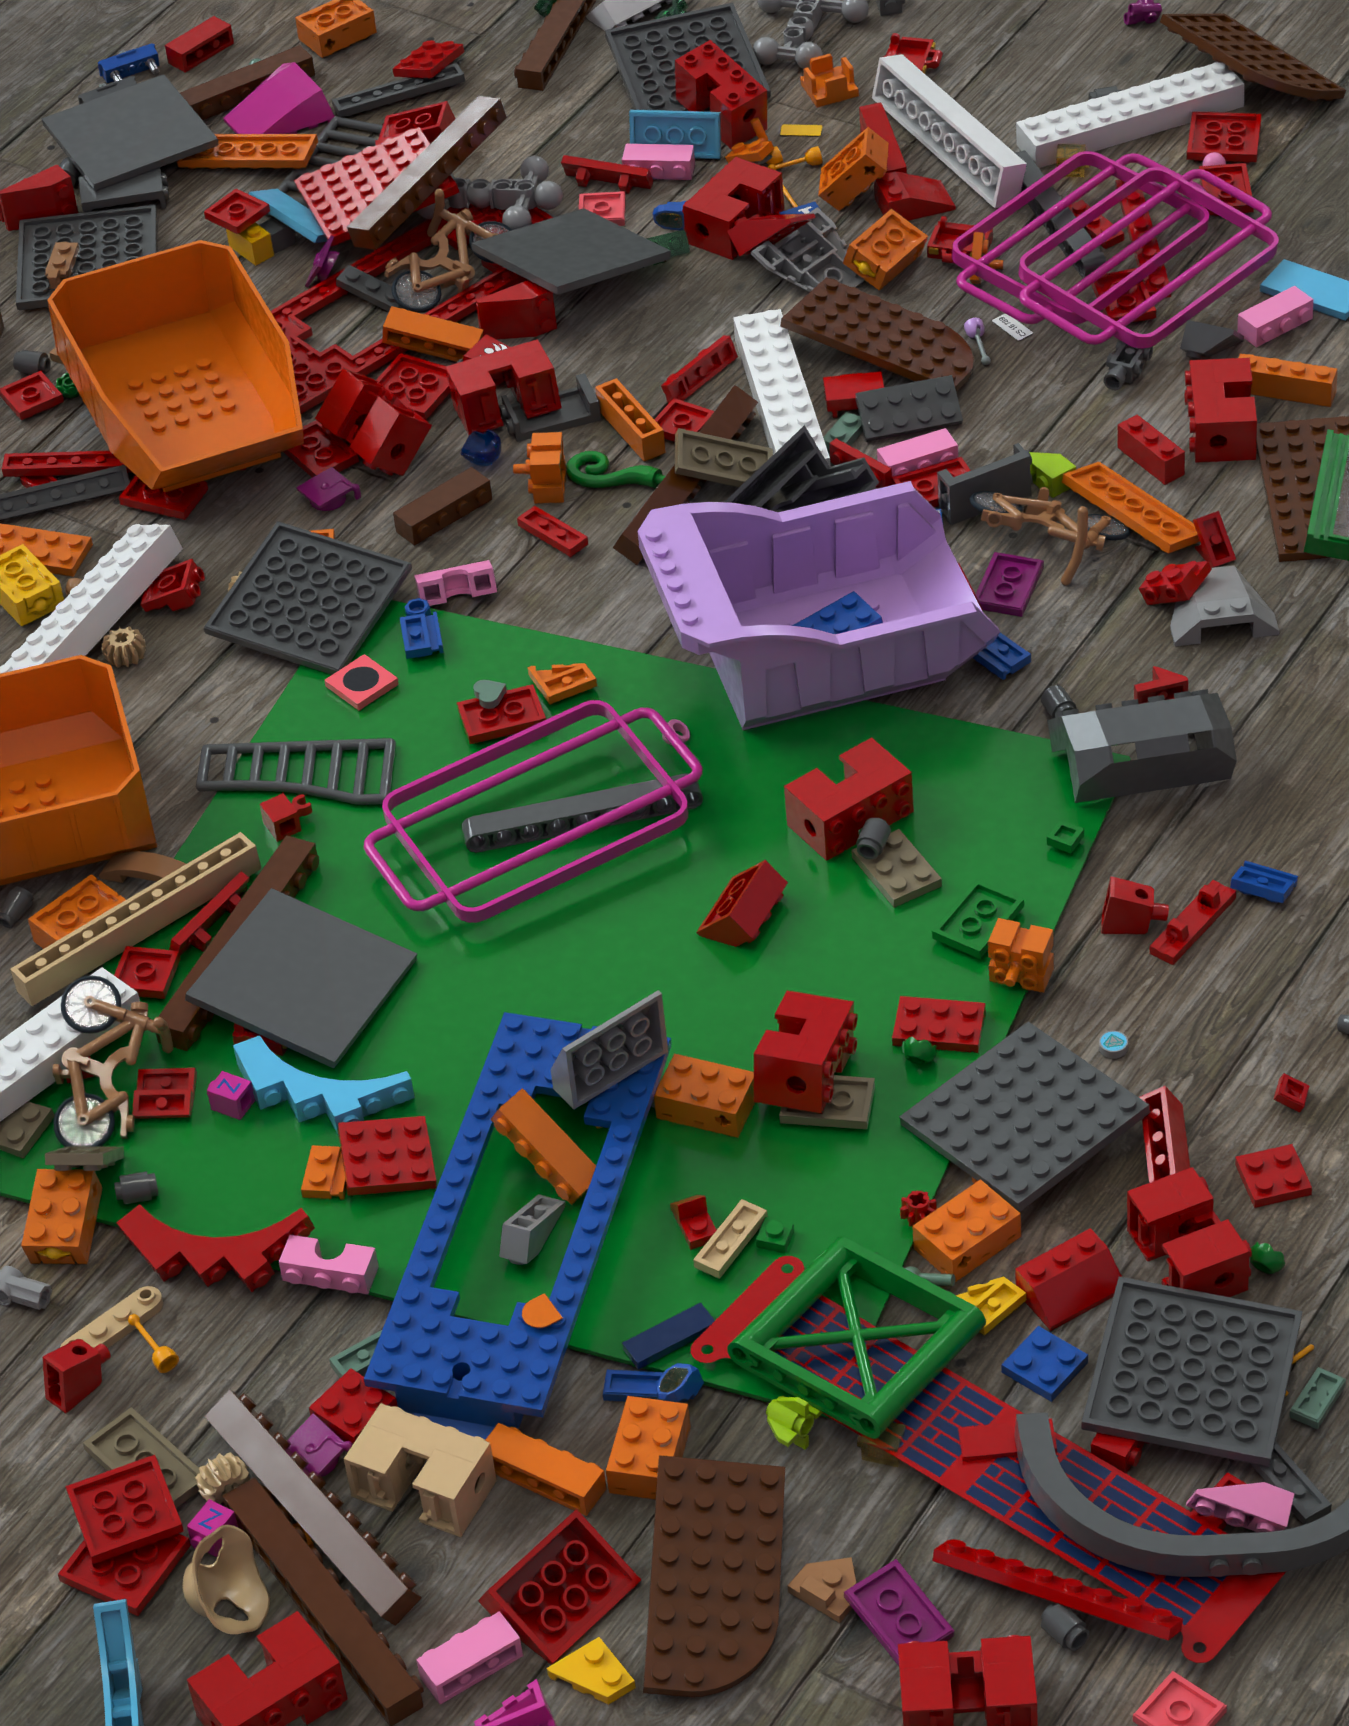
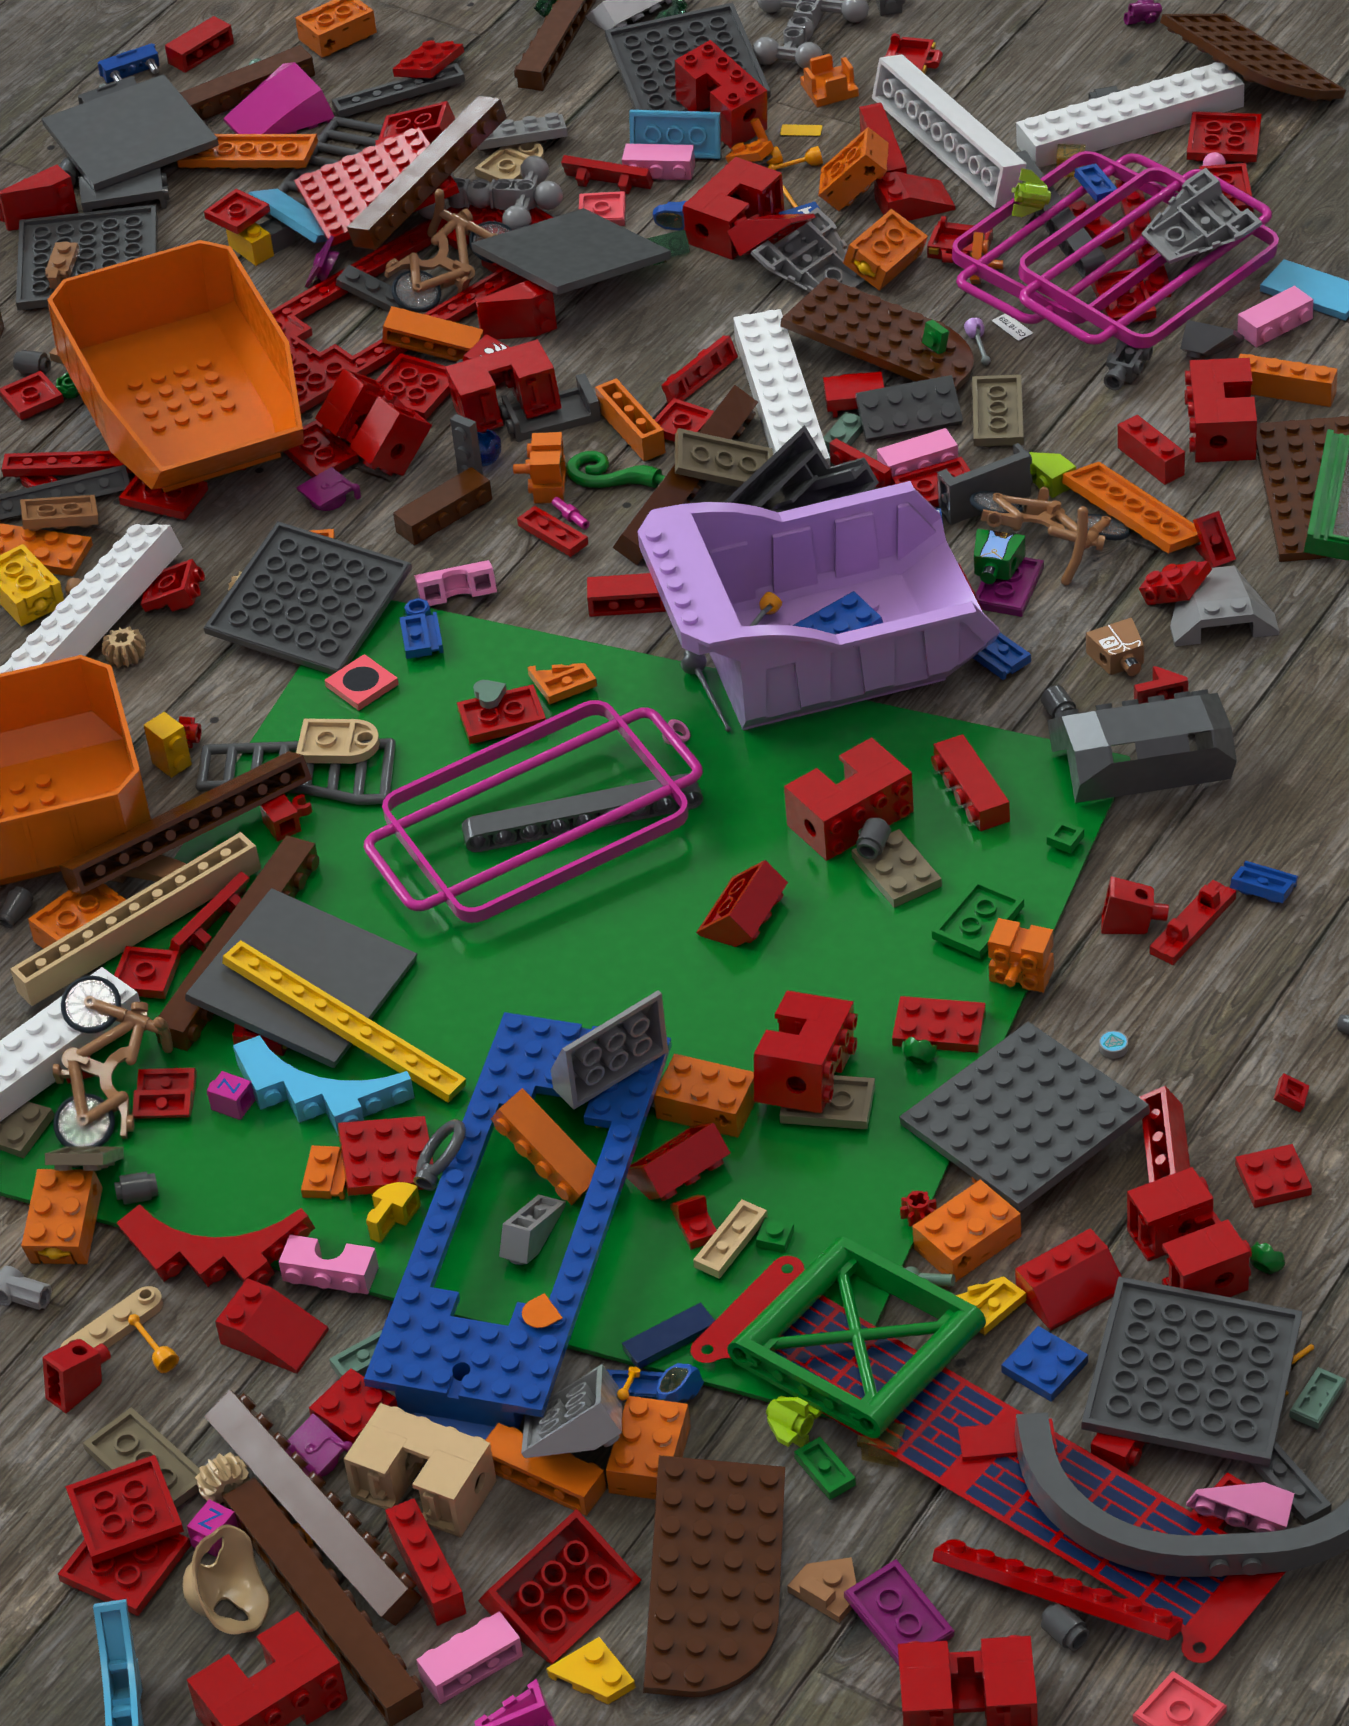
none -> medium nougat plate [20,495,98,531]
none -> reddish brown brick [59,751,312,894]
none -> yellow brick [144,712,192,778]
none -> red gear [179,716,202,748]
none -> red slope [215,1278,329,1374]
none -> yellow plate [222,940,466,1103]
none -> tan tile [296,719,380,764]
none -> yellow brick [366,1182,421,1243]
none -> red brick [385,1498,467,1626]
none -> dark grey piece [413,1119,466,1191]
none -> dark grey plate [450,414,483,475]
none -> tan tile [474,141,544,182]
none -> light grey plate [477,113,568,150]
none -> light grey slope [521,1364,623,1458]
none -> dark pink bar [552,497,590,530]
none -> red brick [587,573,666,617]
none -> light orange hinge [617,1367,641,1400]
none -> red slope [626,1122,731,1201]
none -> dark grey sword [681,650,731,732]
none -> light orange hinge [750,592,782,626]
none -> green plate [794,1437,856,1500]
none -> green plate [922,319,949,354]
none -> red brick [931,734,1010,832]
none -> dark tan plate [972,375,1024,447]
none -> green torso [974,529,1026,584]
none -> lime brick [1012,168,1051,217]
none -> blue plate [1074,163,1117,202]
none -> medium nougat torso [1086,618,1144,676]
none -> light grey wedge [1142,168,1262,264]

